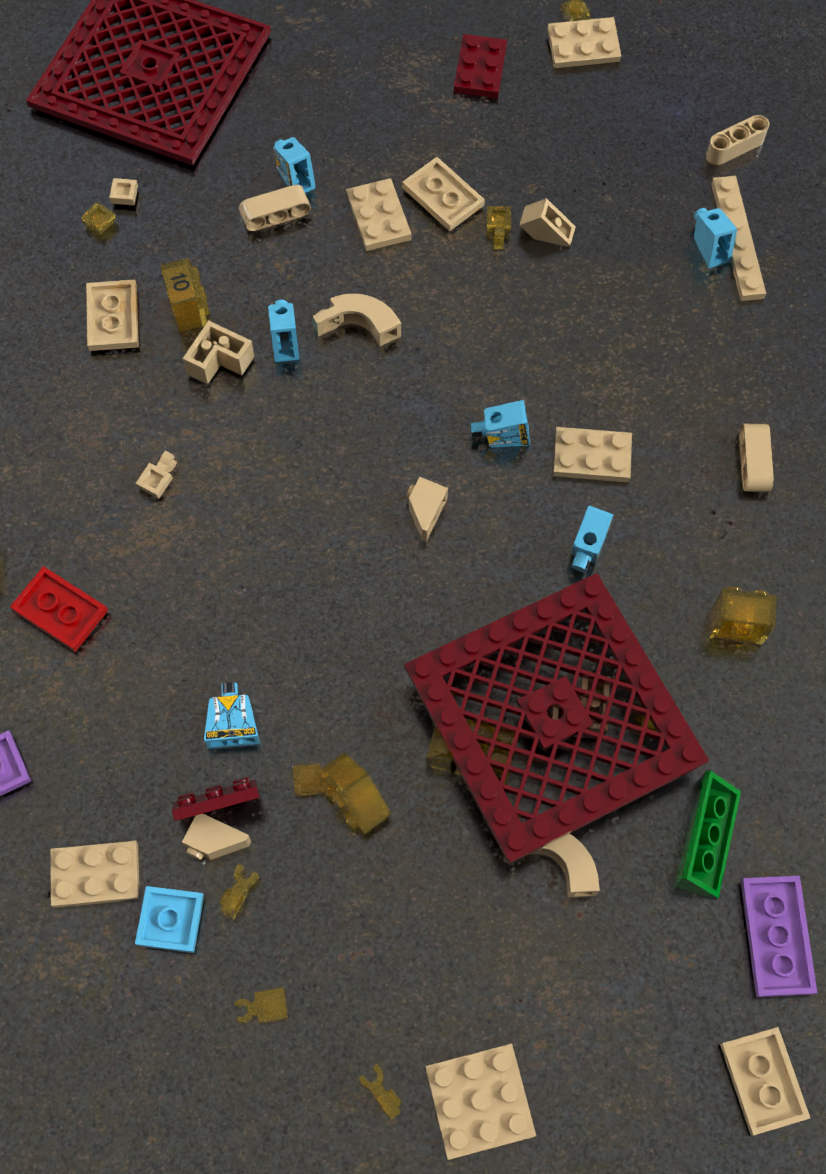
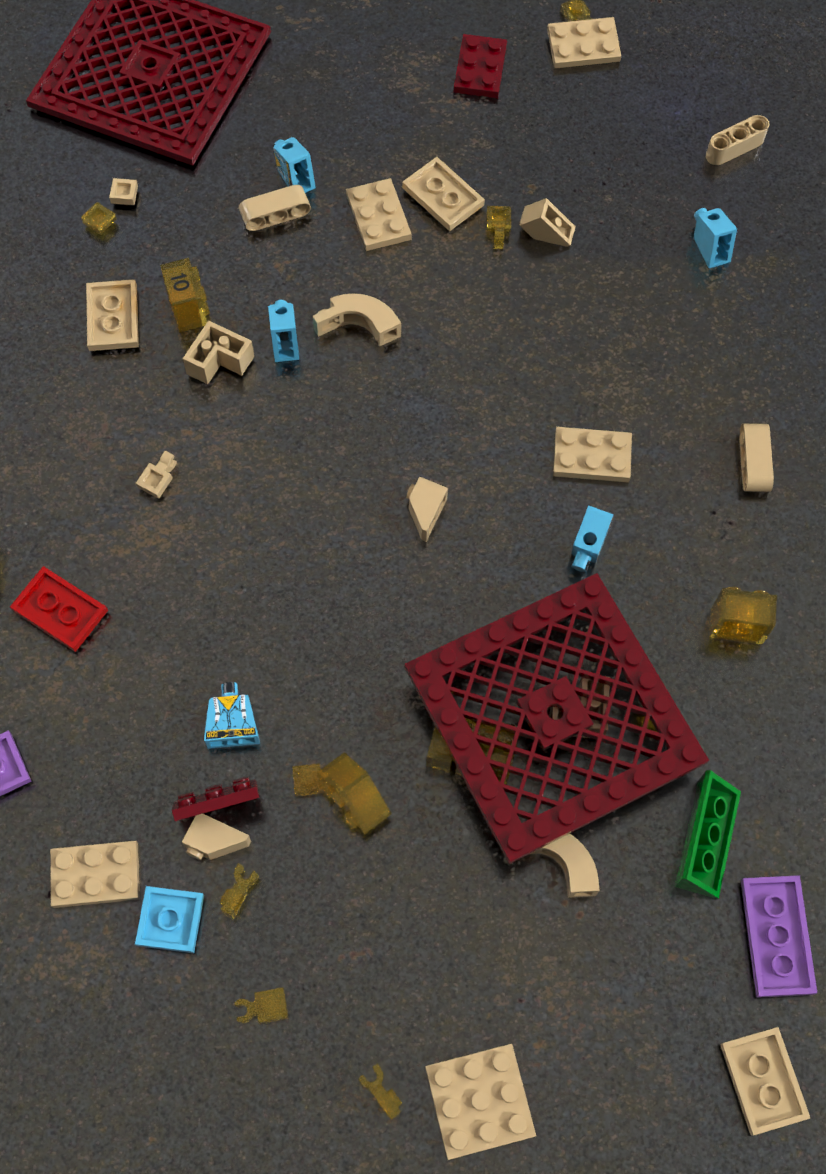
medium azure torso [471,400,530,448] -> none
tan plate [711,176,766,301] -> none

